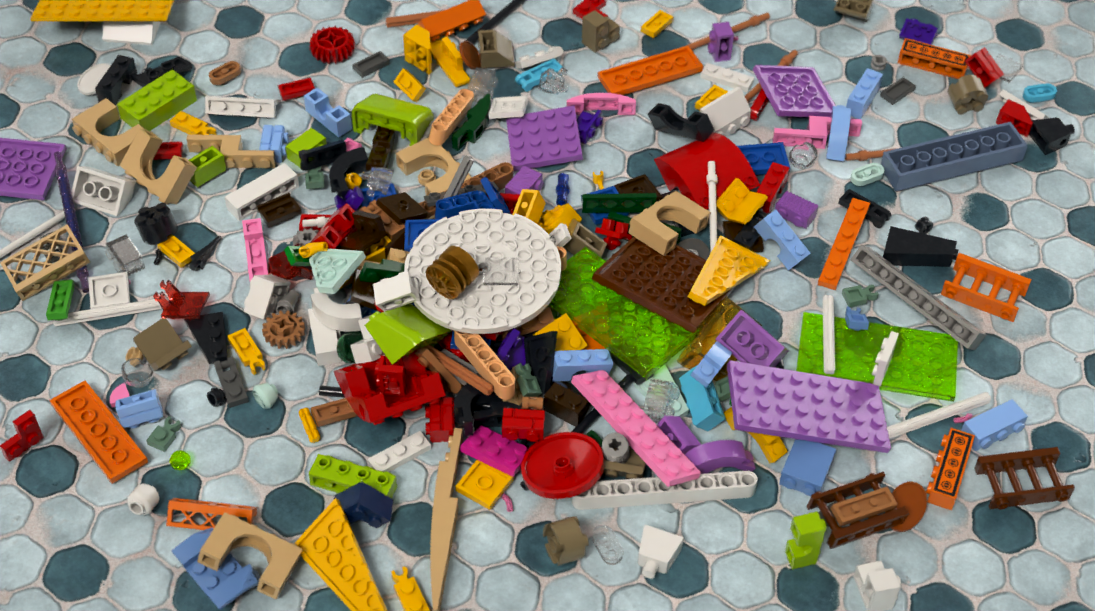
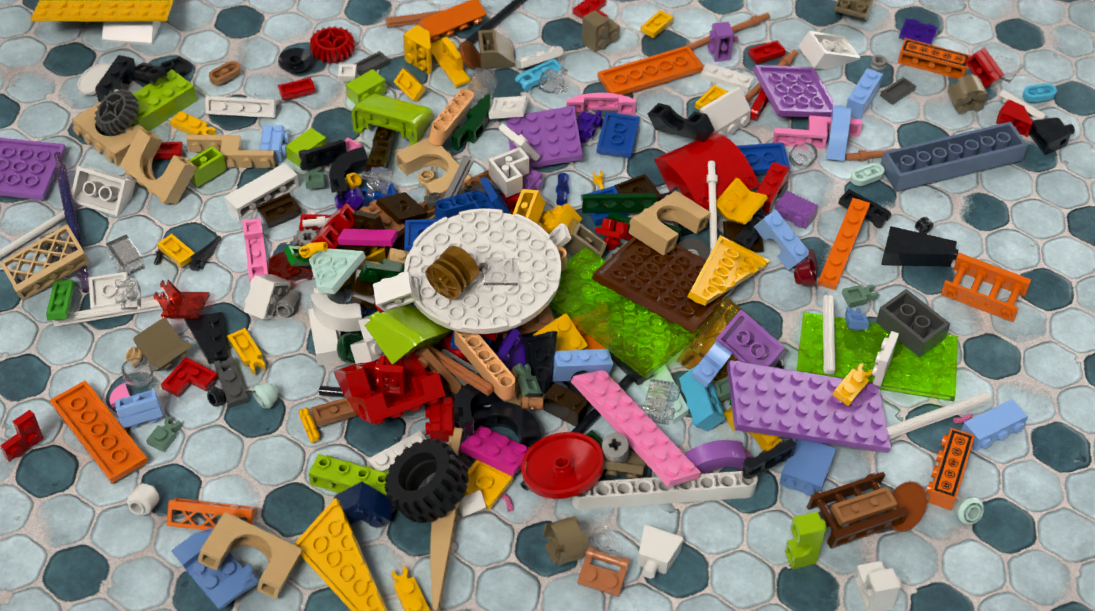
black brick [134,203,178,245] -> none
clear neon green plate [170,450,191,470] -> none
medium nougat gear [262,311,305,349] -> none
light blue arch [304,87,352,138] -> none
red brick [502,408,545,442] -> none
medium lavender brick [657,415,701,454] -> none
light grey brick [851,245,986,350] -> none
reddish brown fence [974,447,1075,510] -> none
none -> dark grey gear [94,88,140,135]
none -> clear piece [115,278,141,310]
none -> black plate [129,62,167,85]
none -> red plate [161,357,218,397]
none -> black dish [278,48,312,72]
none -> dark pink tile [337,229,398,246]
none -> white panel [338,64,358,82]
none -> lime brick [345,69,386,104]
none -> black tyre [385,439,469,523]
none -> white sticker [458,491,486,517]
none -> white brick [488,147,529,198]
none -> white plate [499,124,541,161]
none -> nougat plate [577,546,630,597]
none -> blue plate [597,112,640,158]
none -> black plate [742,438,796,479]
none -> red plate [748,40,786,64]
none -> dark red piece [794,249,818,289]
none -> white slope [798,31,860,70]
none -> yellow plate [832,363,872,407]
none -> dark grey brick [876,289,950,358]
none -> light aqua cone [956,497,984,525]

